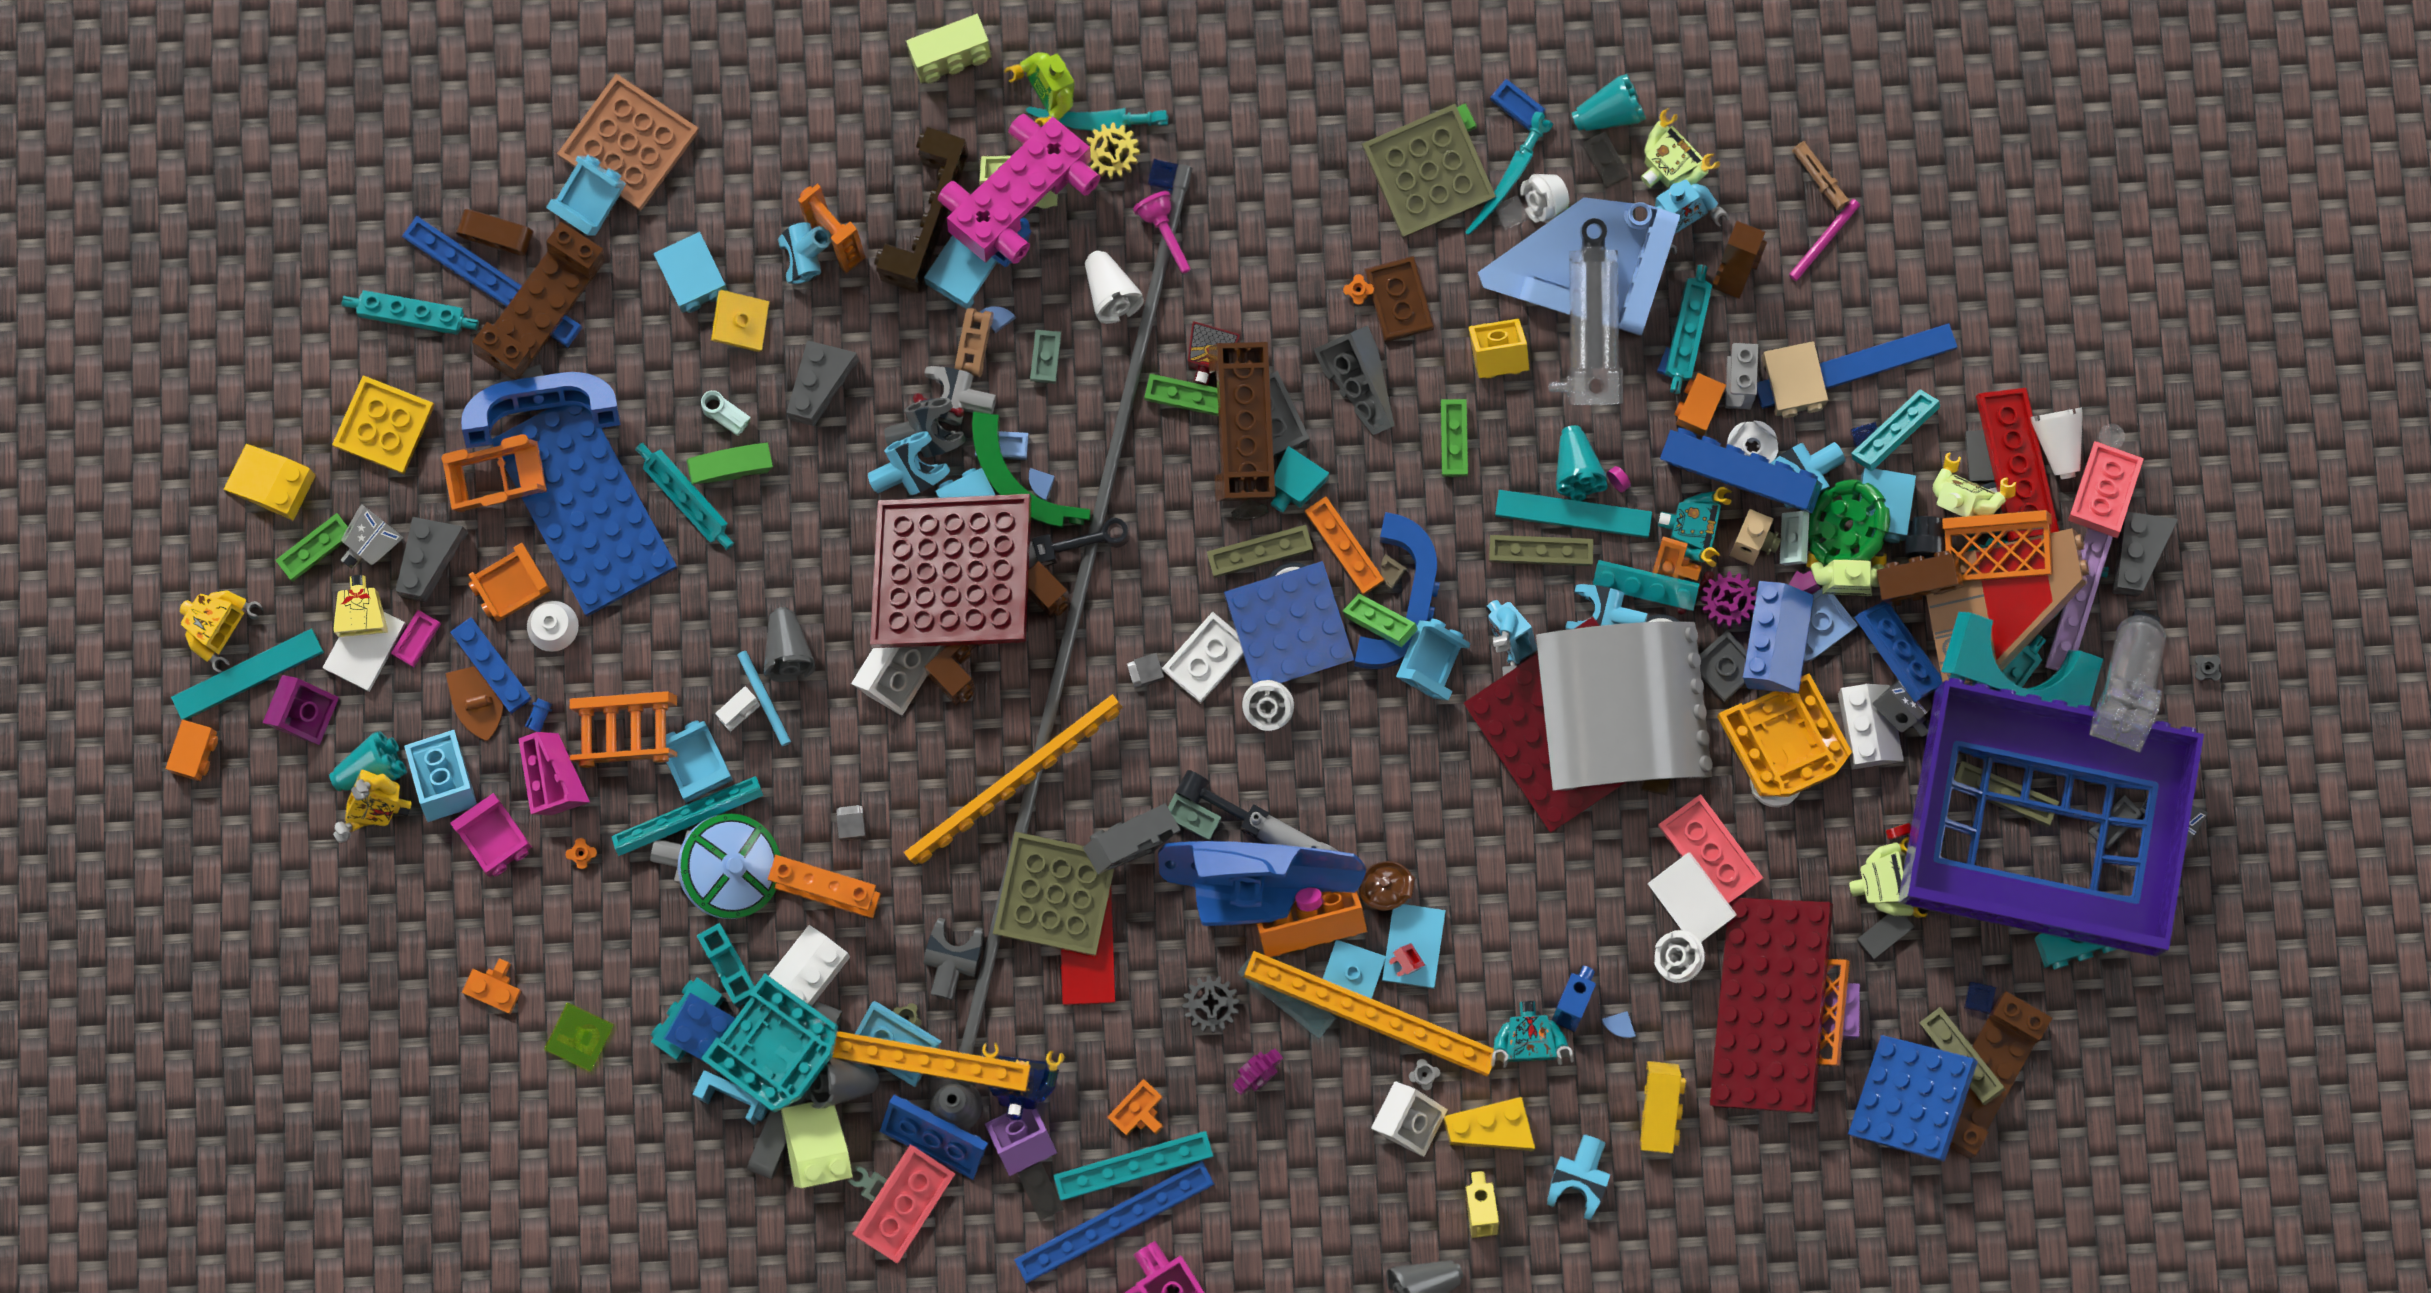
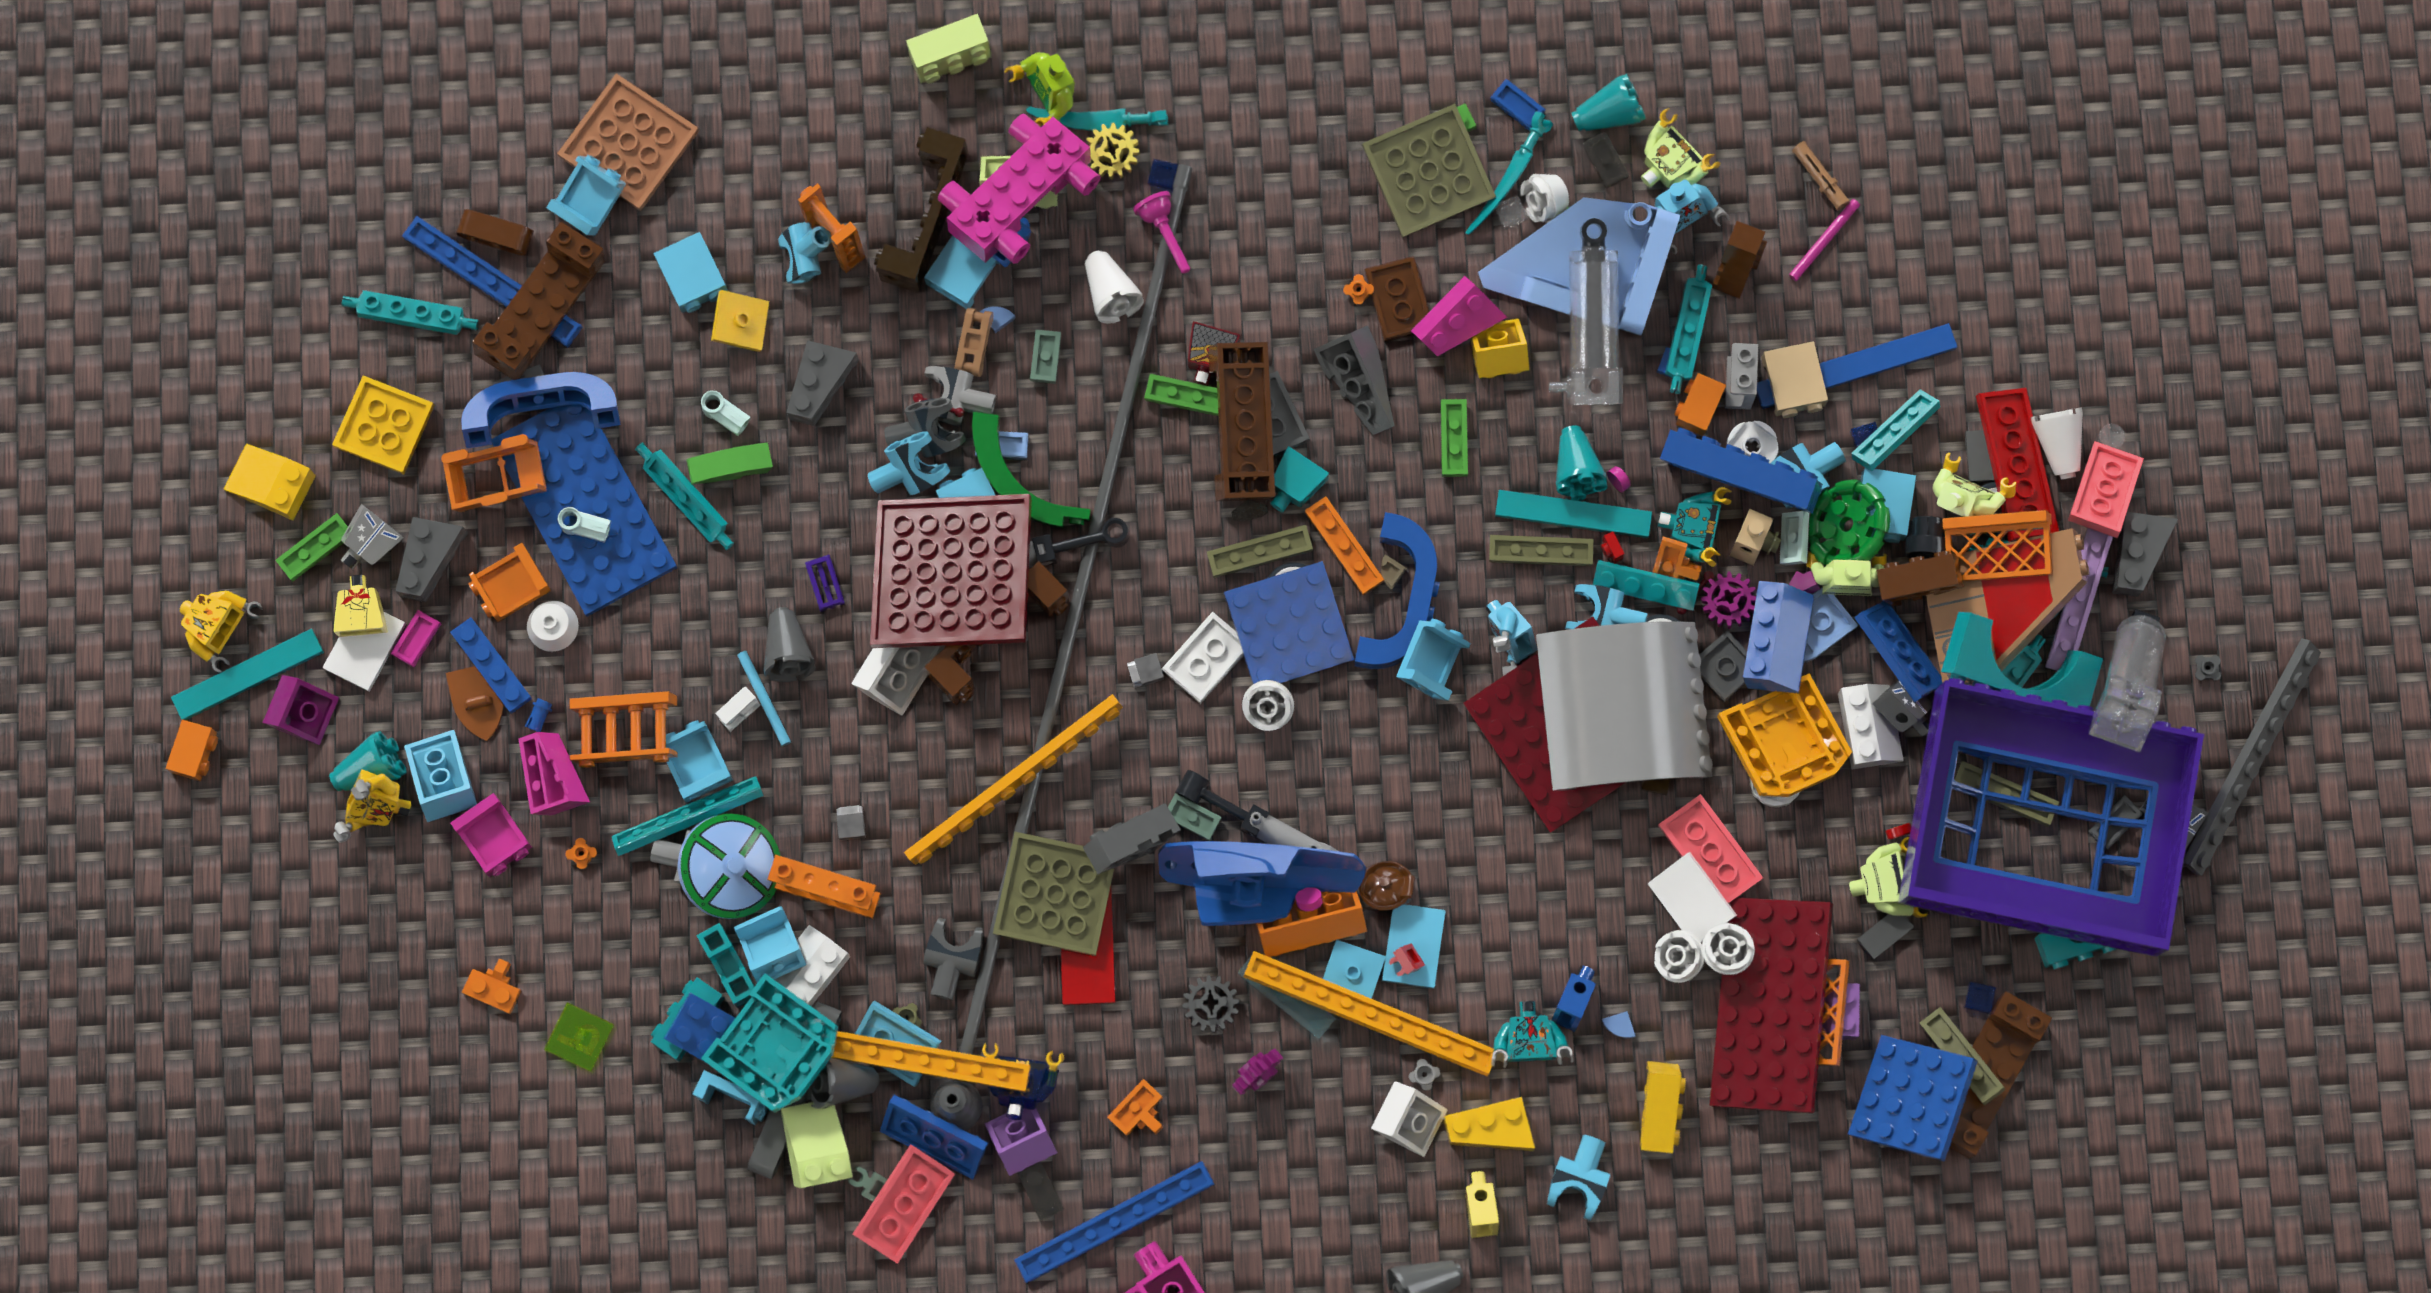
medium blue tile [1029,468,1055,501] -> none
teal plate [1053,1131,1213,1201] -> none
bright green plate [1342,594,1418,647] -> none
none -> light aqua piece [558,507,611,543]
none -> medium azure panel [734,906,807,983]
none -> dark purple tile [805,555,845,612]
none -> dark pink wedge [1411,276,1507,356]
none -> red plate [1601,531,1625,563]
none -> white cone [1702,923,1755,975]
none -> dark grey plate [2183,638,2321,876]

